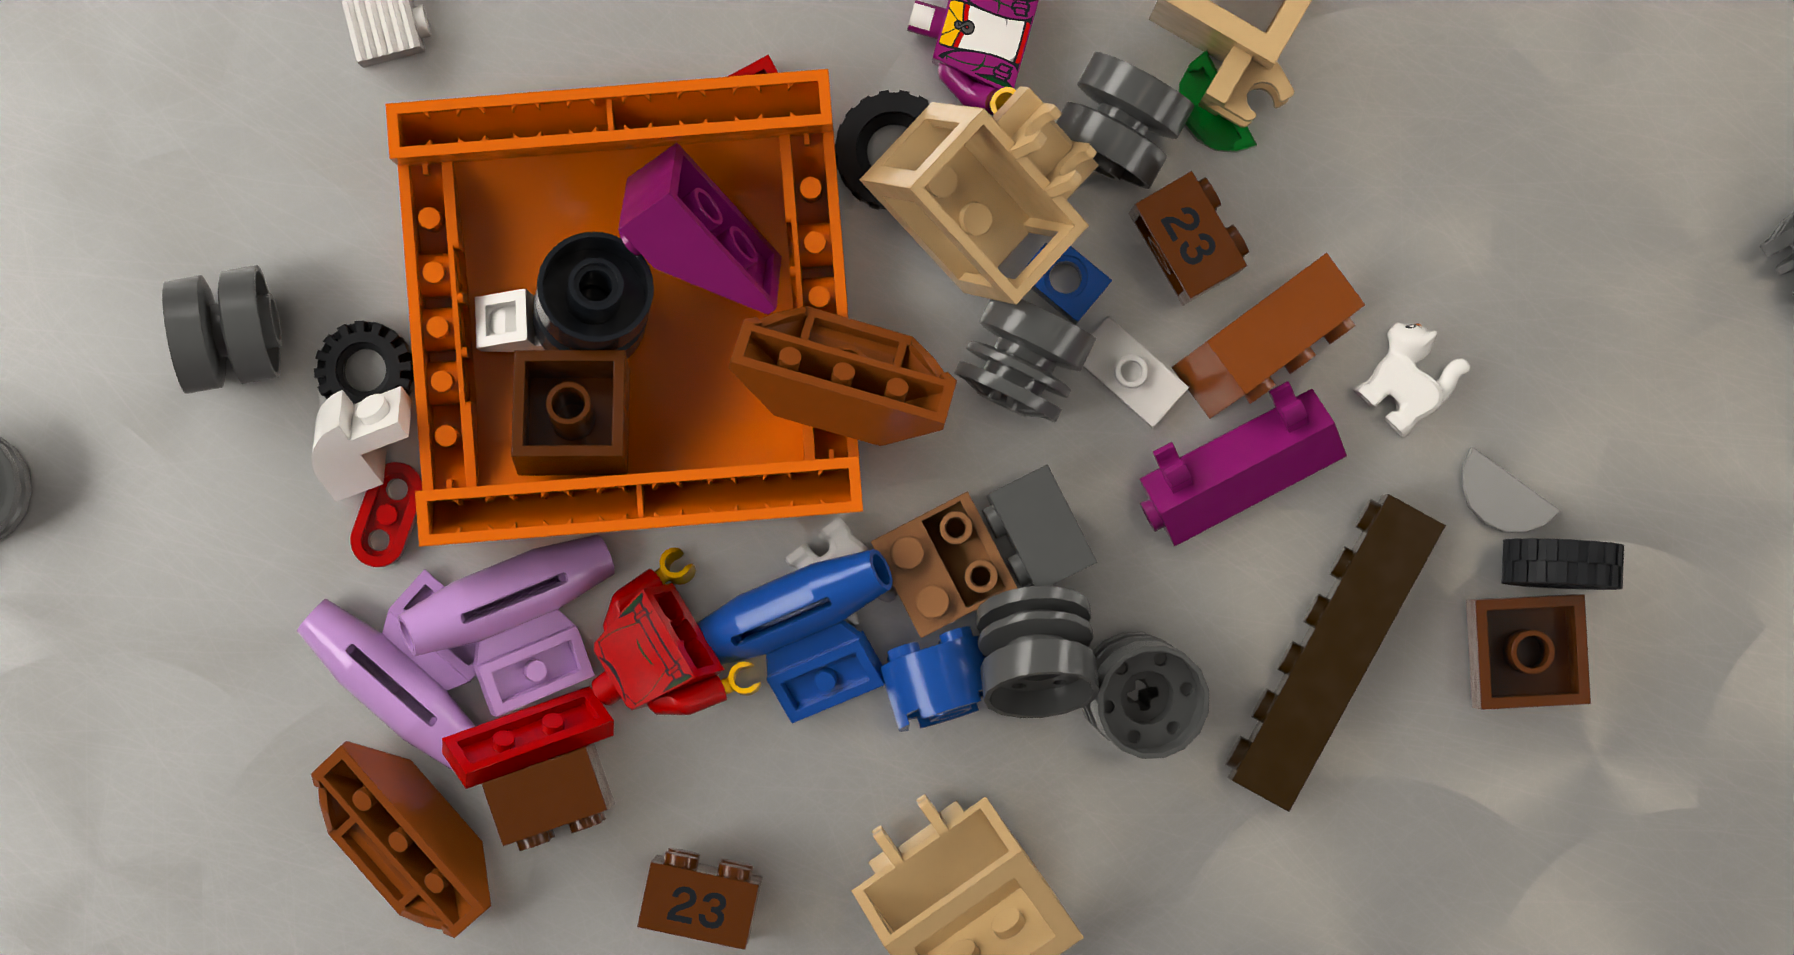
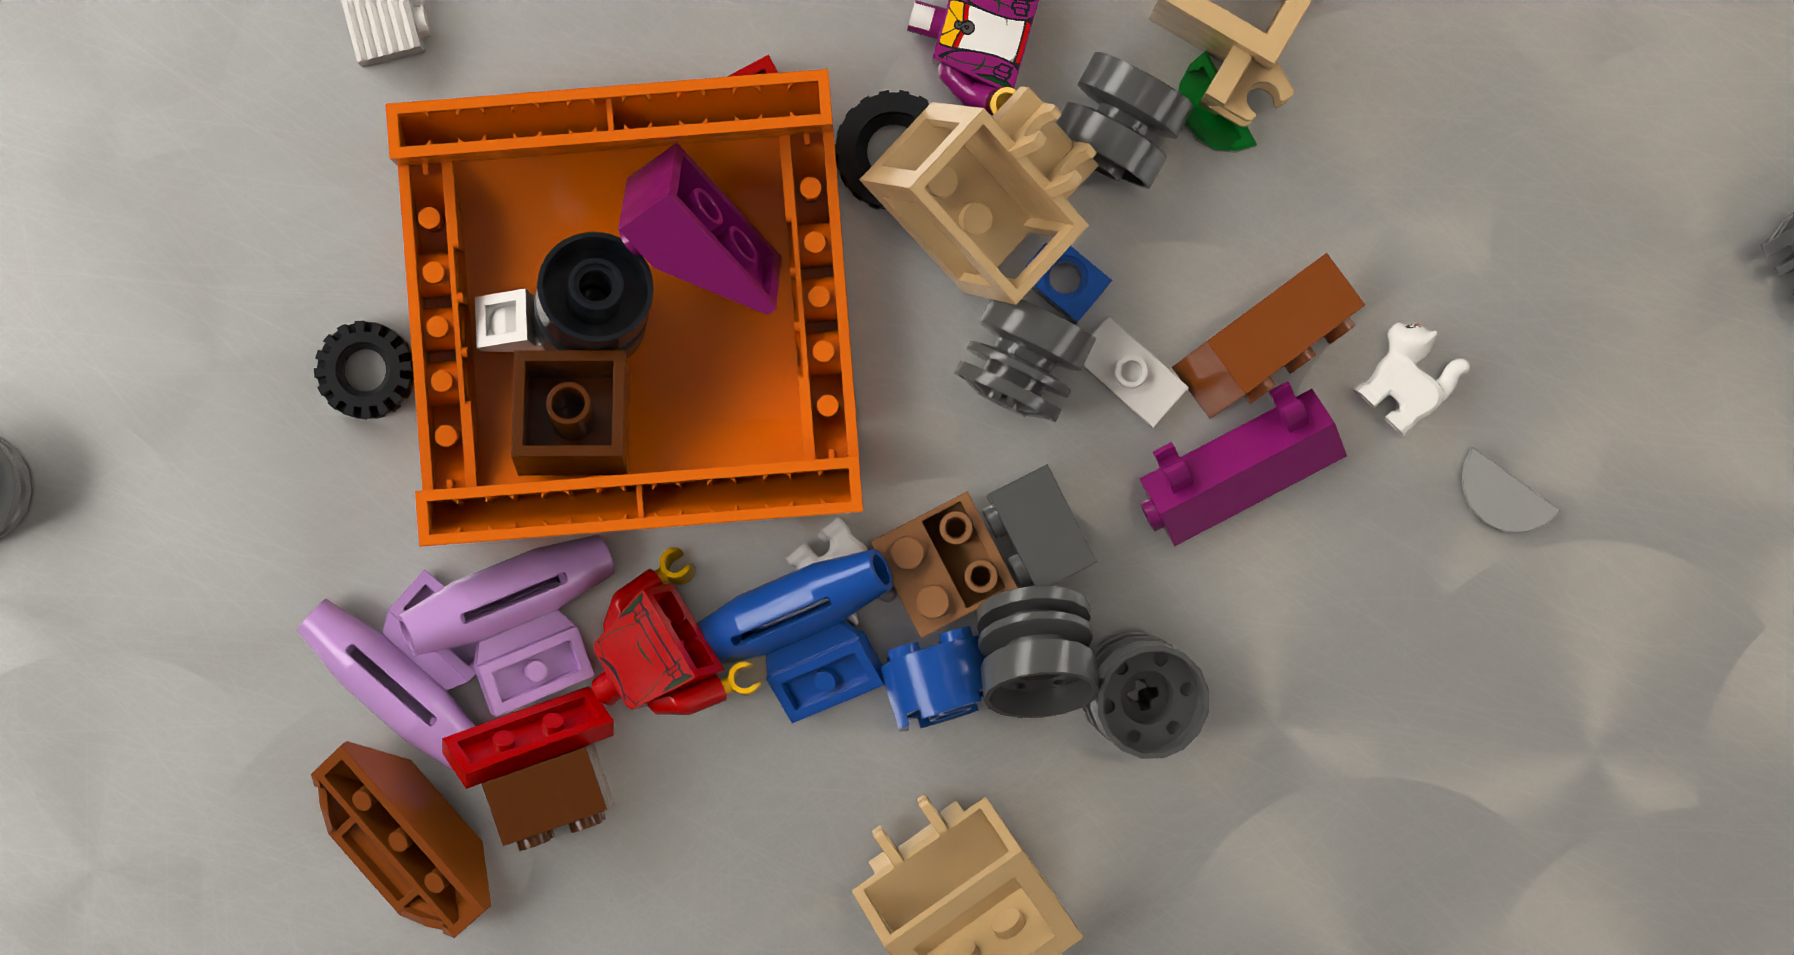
dark grey wheel [162,265,282,394] -> none
white brick [312,386,412,502] -> none
red plate [350,462,422,567] -> none
reddish brown brick [637,848,762,950] -> none
dark orange wedge [729,306,957,446] -> none
reddish brown brick [1128,171,1249,306] -> none
dark brown brick [1225,494,1446,812] -> none
reddish brown brick [1466,594,1591,710] -> none
black tyre [1501,538,1624,590] -> none

